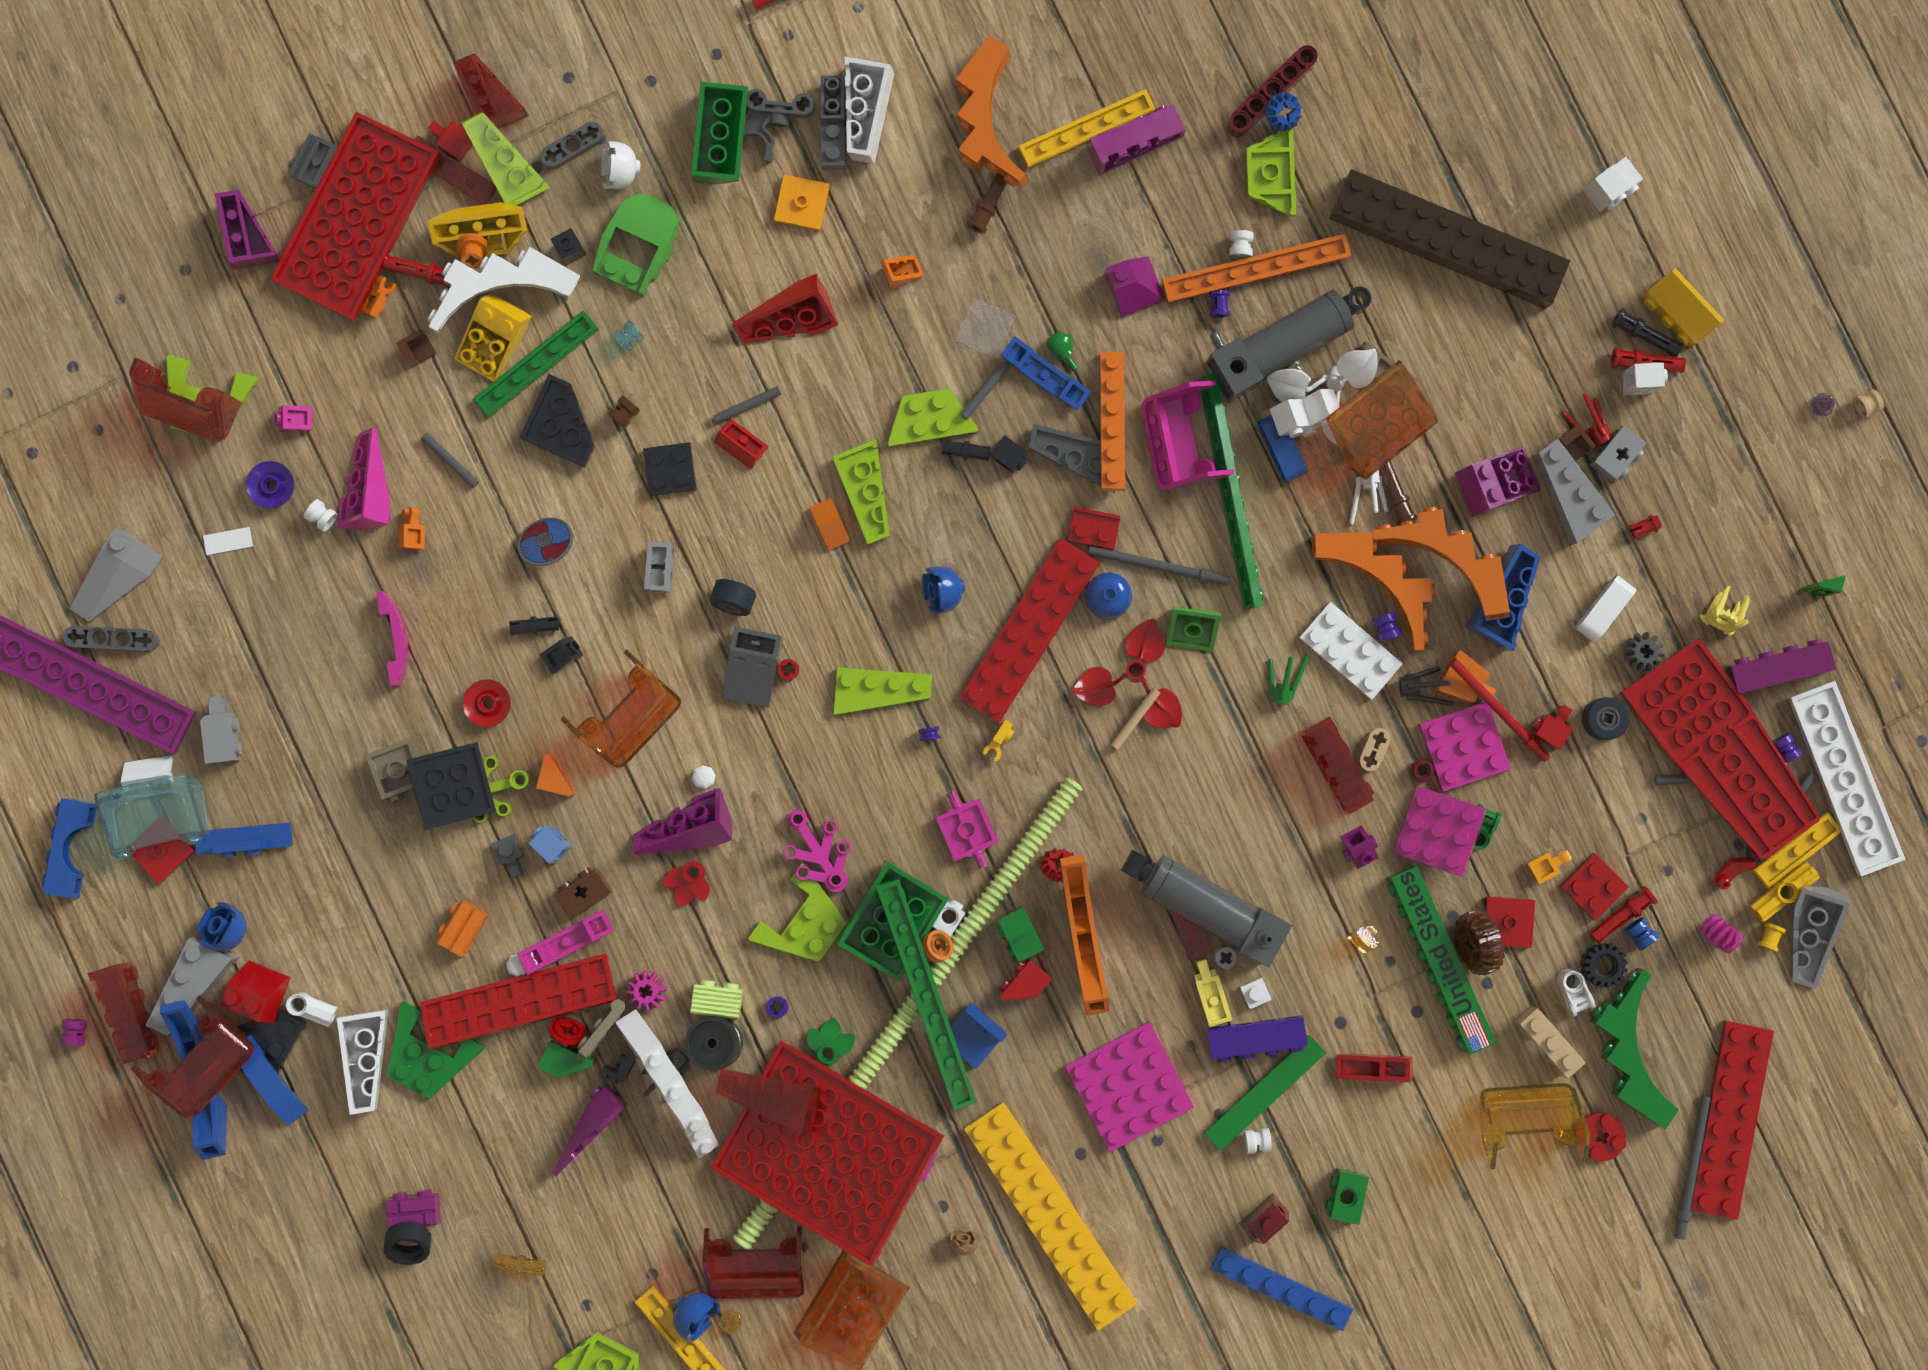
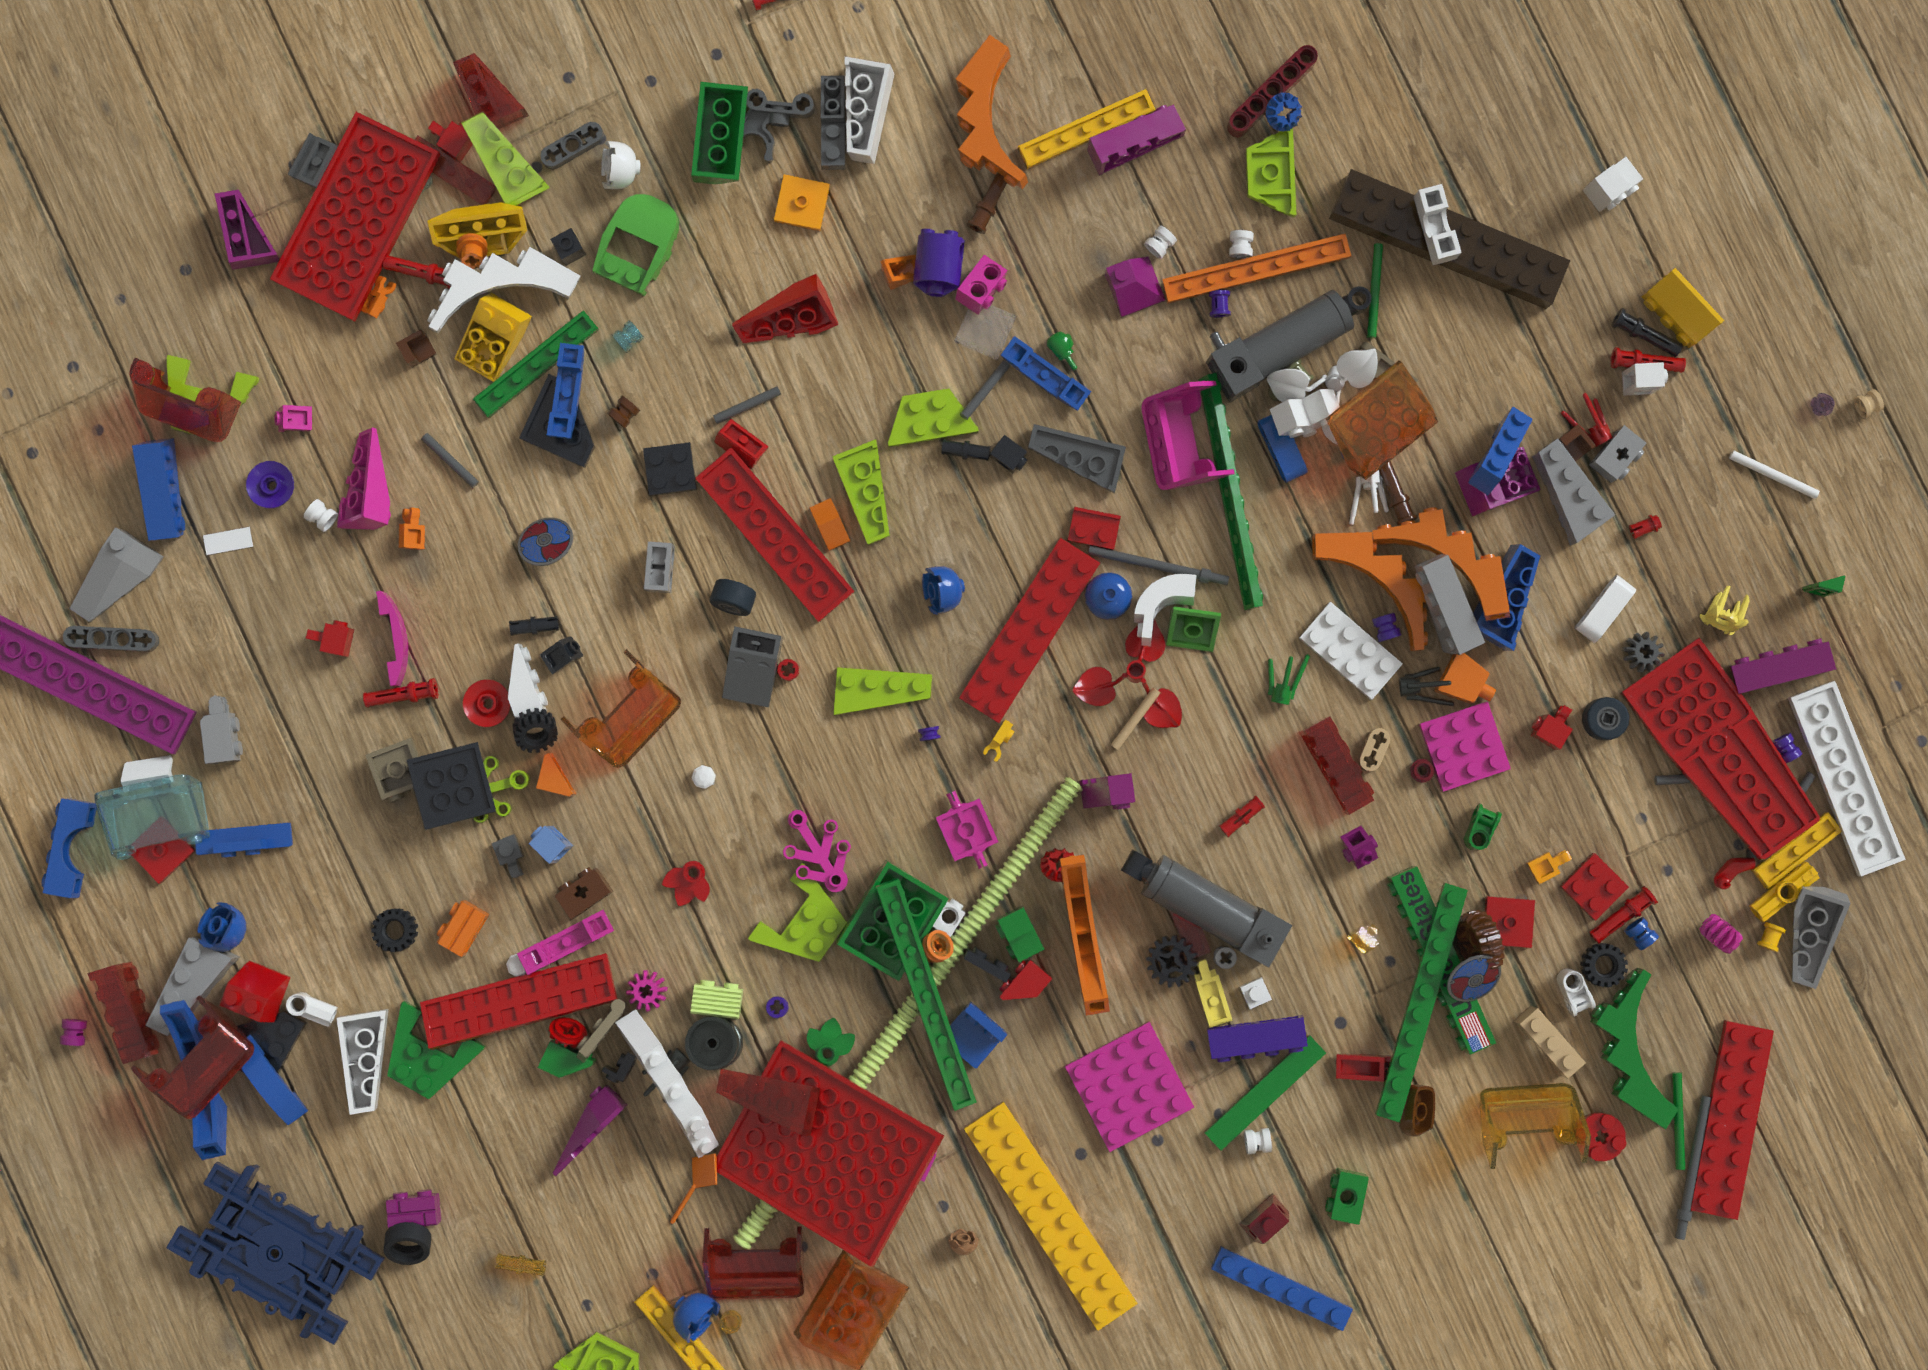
magenta wedge [633,788,732,855] -> none
orange plate [1099,351,1126,491] -> none
dark pink plate [1393,786,1487,877] -> none
red bar [1449,658,1550,762] -> none
none -> blue wedge [132,438,185,541]
none -> dark blue piece [166,1162,385,1345]
none -> red brick [306,620,355,657]
none -> red pin [363,678,439,708]
none -> black tyre [371,908,418,952]
none -> white slope [508,643,548,718]
none -> black tyre [512,708,558,753]
none -> blue slope [546,343,584,439]
none -> orange piece [670,1154,717,1224]
none -> red plate [695,448,855,622]
none -> dark purple cylinder [913,229,965,297]
none -> dark pink brick [955,255,1007,315]
none -> black plate [964,947,1011,983]
none -> magenta wedge [1079,773,1135,810]
none -> white arch [1134,574,1196,646]
none -> white wheel [1144,225,1177,259]
none -> black gear [1146,935,1199,988]
none -> red pin [1219,796,1265,837]
none -> green bar [1367,243,1383,338]
none -> green plate [1375,883,1468,1122]
none -> reddish brown piece [1399,1084,1435,1137]
none -> white arch [1414,184,1461,265]
none -> light grey wedge [1415,554,1485,655]
none -> shield [1447,955,1501,1002]
none -> blue arch [1468,407,1533,495]
none -> green bar [1672,1072,1685,1170]
none -> white bar [1729,450,1820,499]

